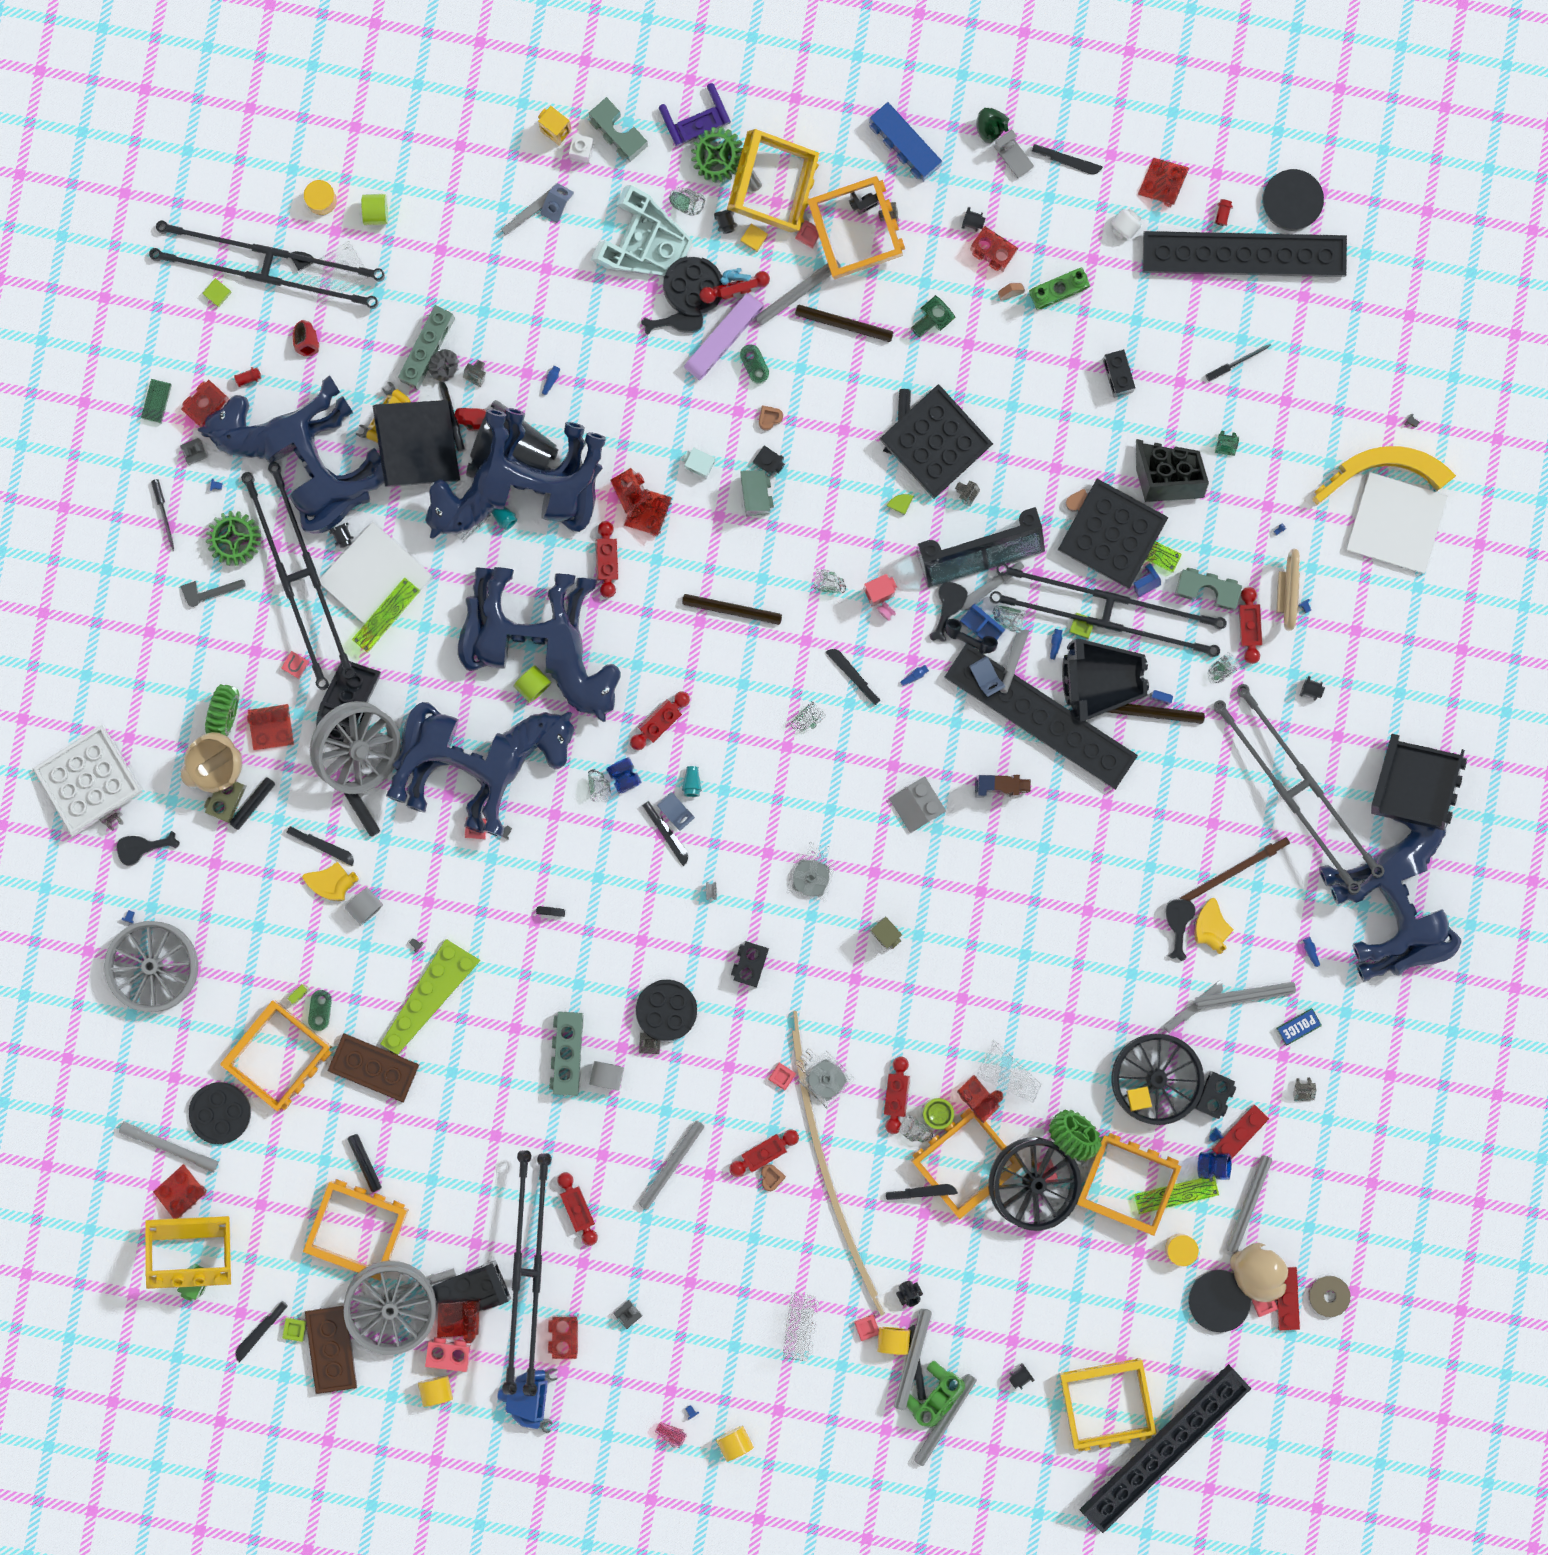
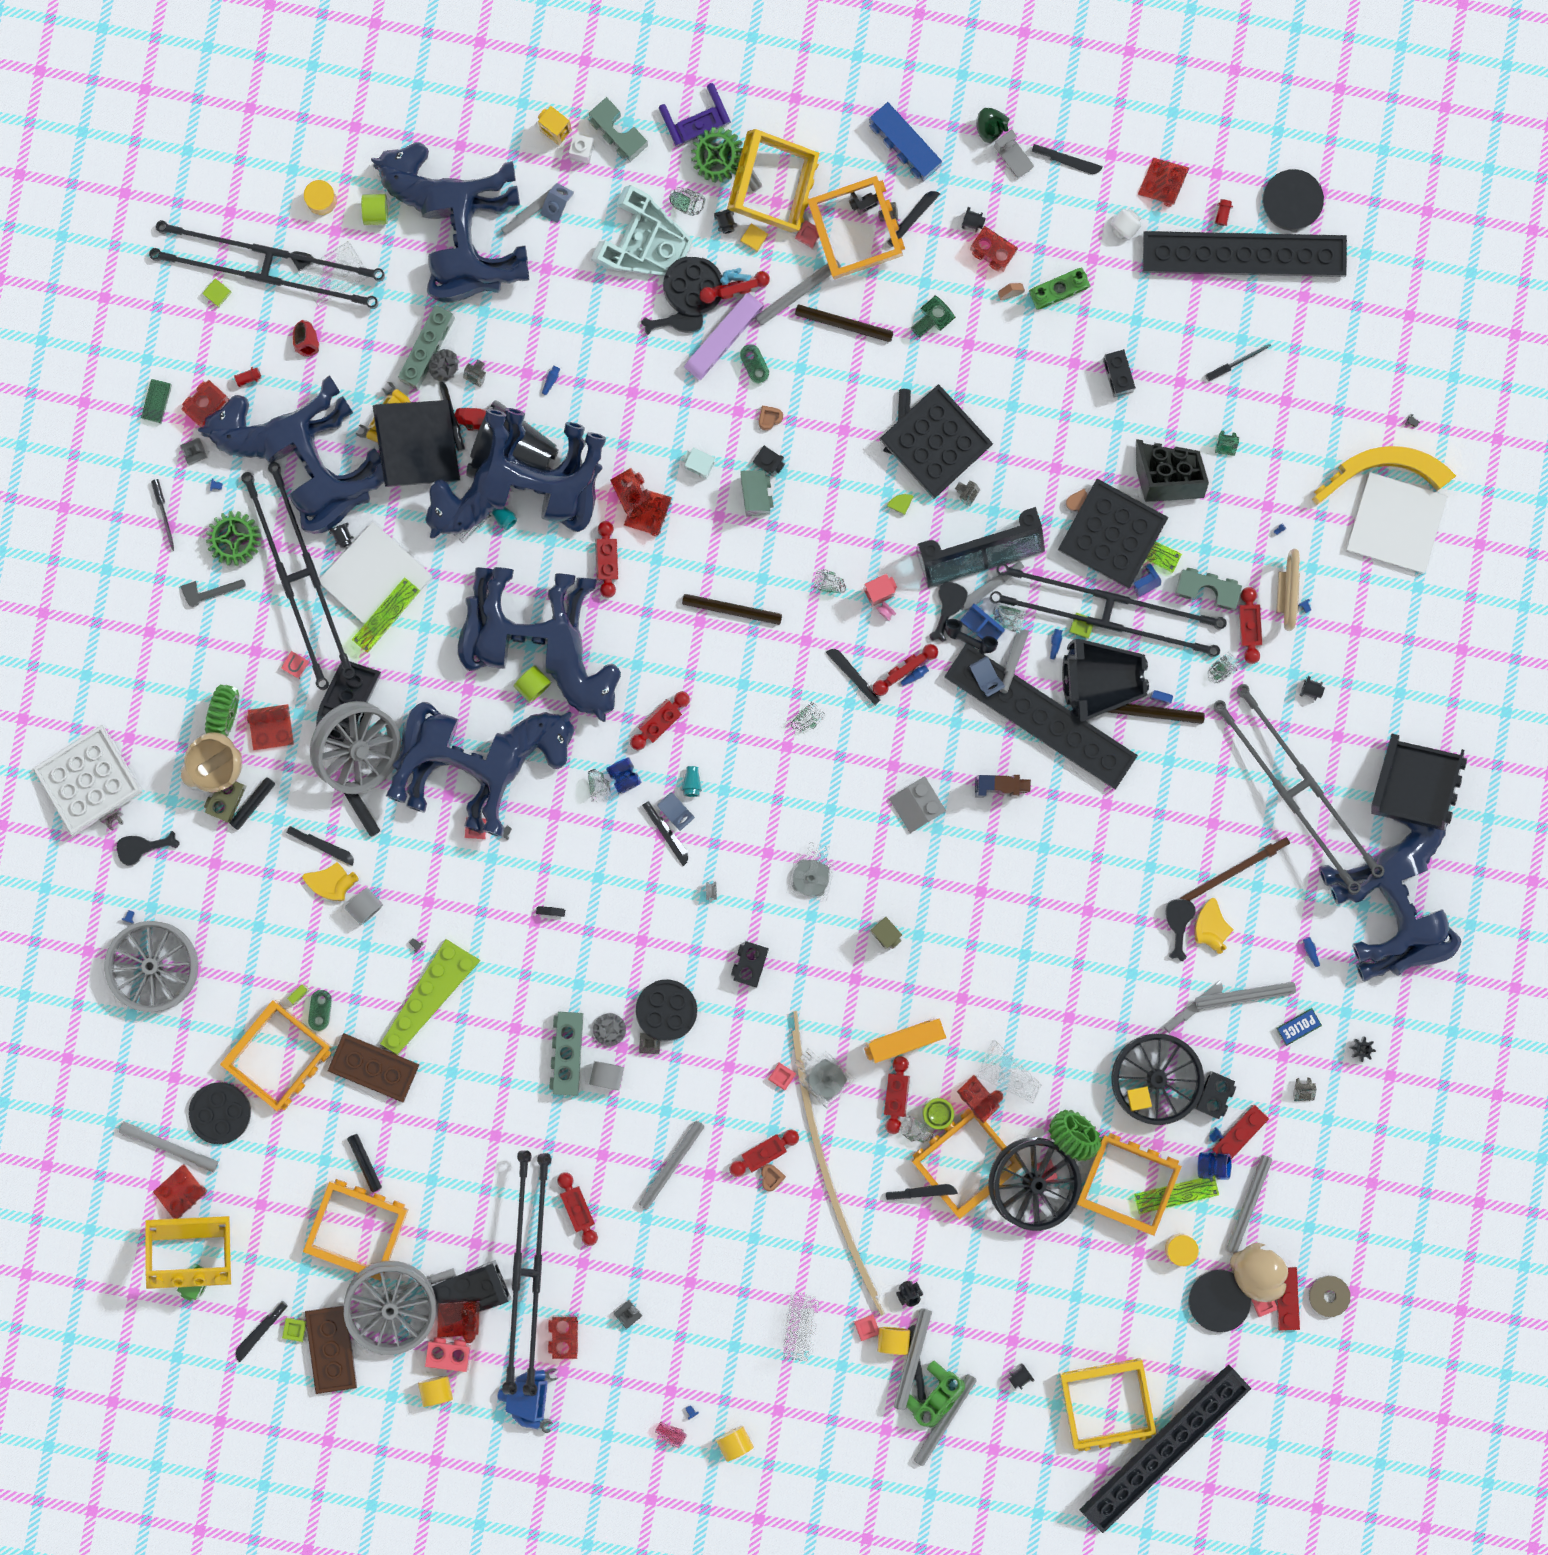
none -> dark blue animal [371,142,530,303]
none -> flat silver gear [593,1013,626,1046]
none -> light orange window [864,1018,946,1063]
none -> red plate [873,644,938,696]
none -> black piece [887,191,940,247]
none -> black gear [1349,1036,1376,1062]

